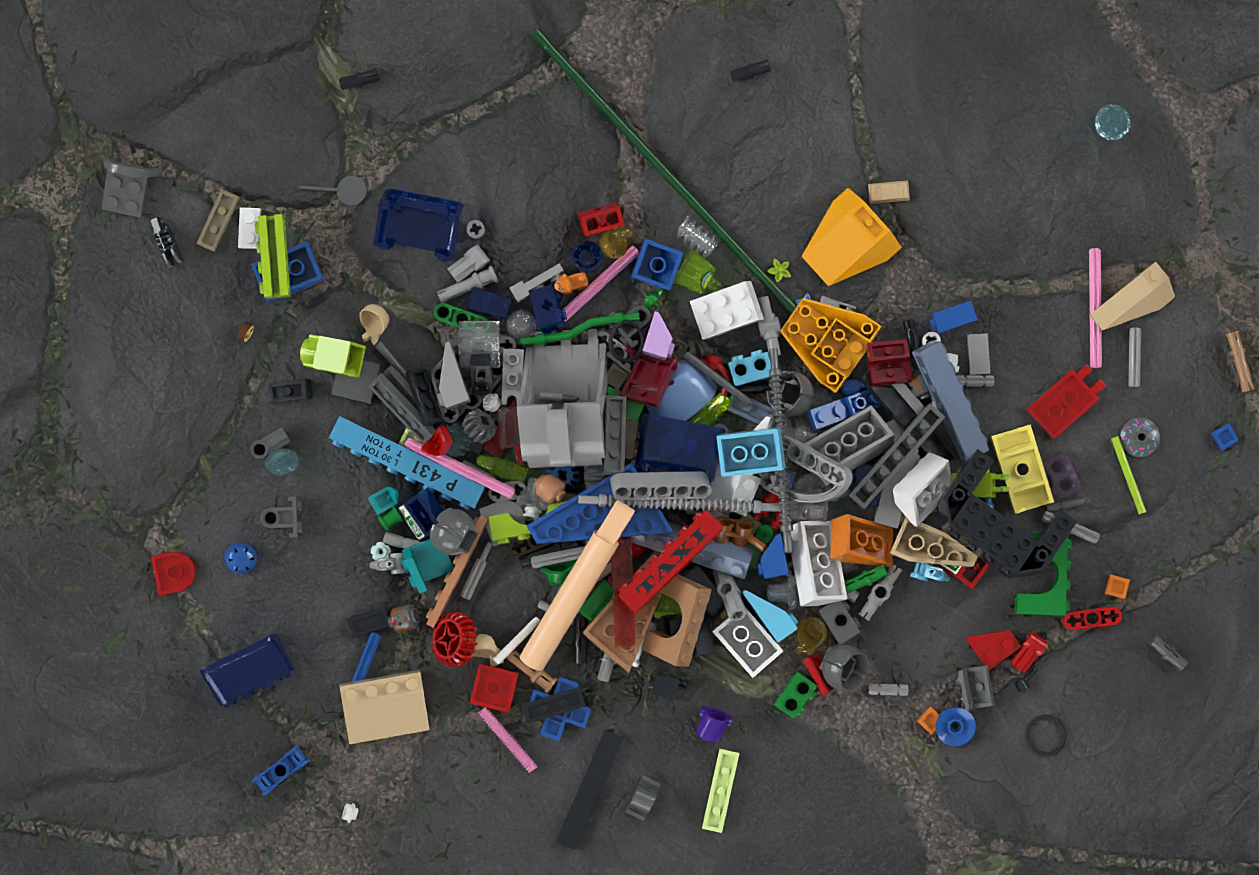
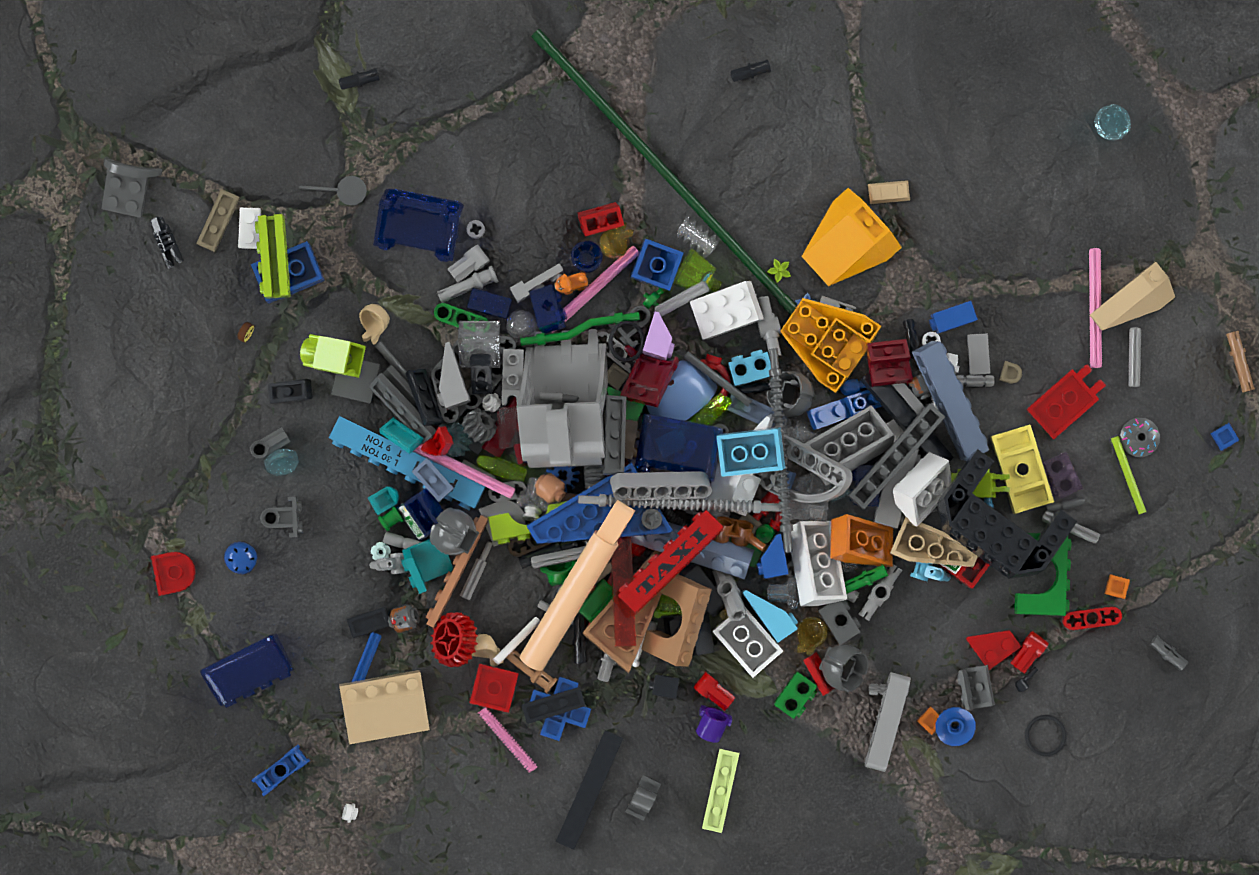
none -> teal tile [380,417,423,454]
none -> sand blue plate [412,458,454,502]
none -> dark grey tile [642,509,662,530]
none -> light grey axle [654,281,709,317]
none -> red piece [693,672,735,711]
none -> light grey beam [865,672,911,772]
none -> dark tan tile [999,361,1022,384]

